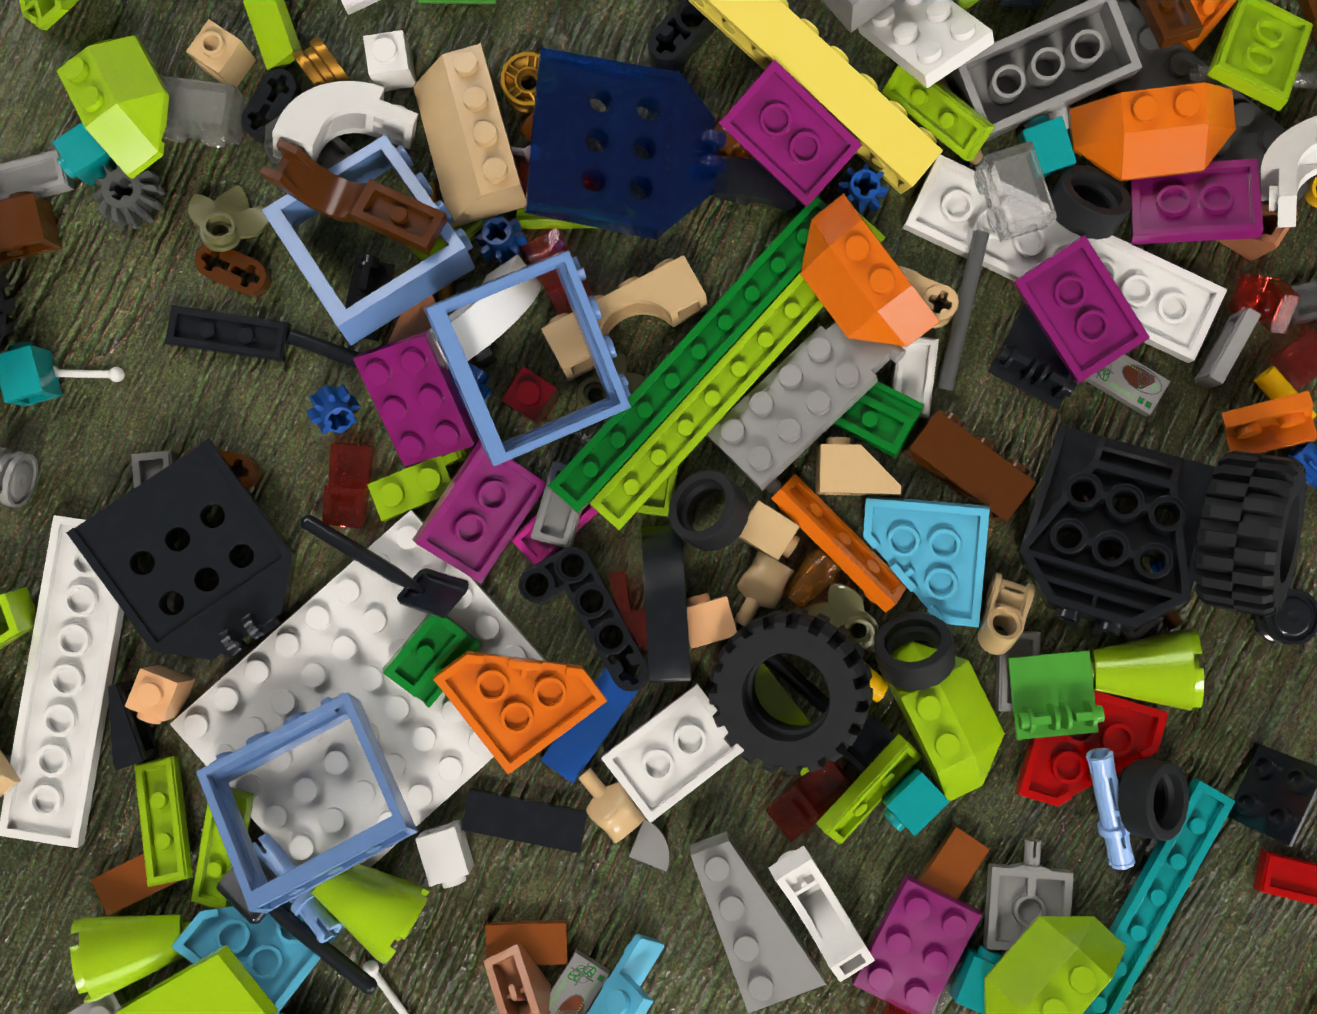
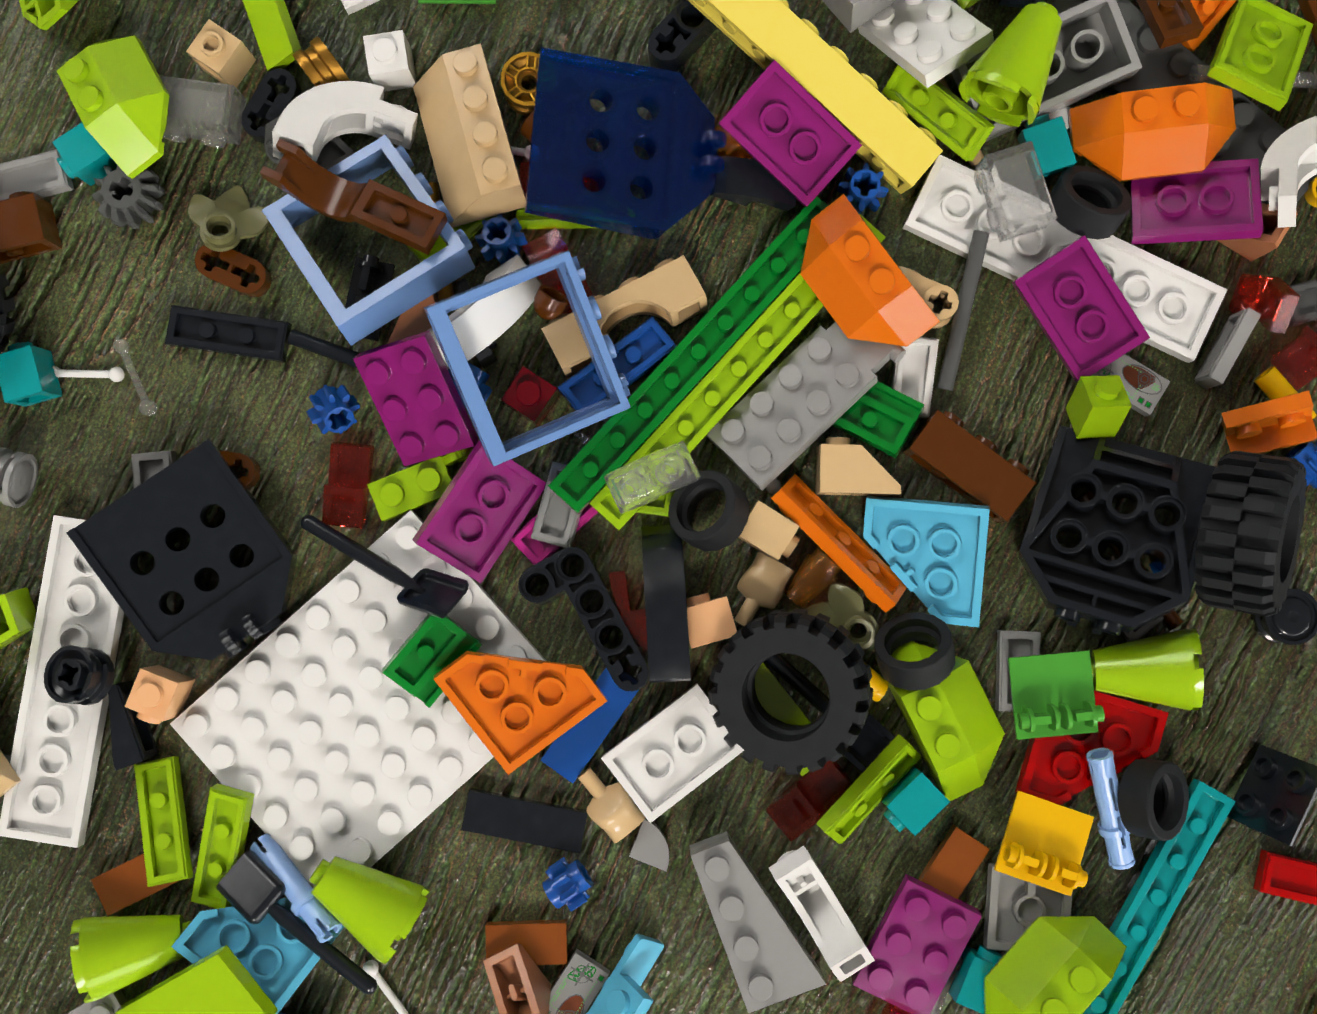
medium blue window [196,692,418,914] -> none
white brick [415,819,475,888] -> none
tan piece [978,572,1036,655] -> none
black hinge [988,304,1077,410] -> none
none -> black wheel [44,645,115,706]
none -> clear hinge [113,339,157,416]
none -> reddish brown hinge [533,285,569,320]
none -> blue gear [542,857,593,912]
none -> blue tile [557,316,677,411]
none -> clear slope [604,441,701,514]
none -> lime cone [958,2,1062,127]
none -> yellow hinge [994,790,1094,896]
none -> lime brick [1065,375,1132,439]

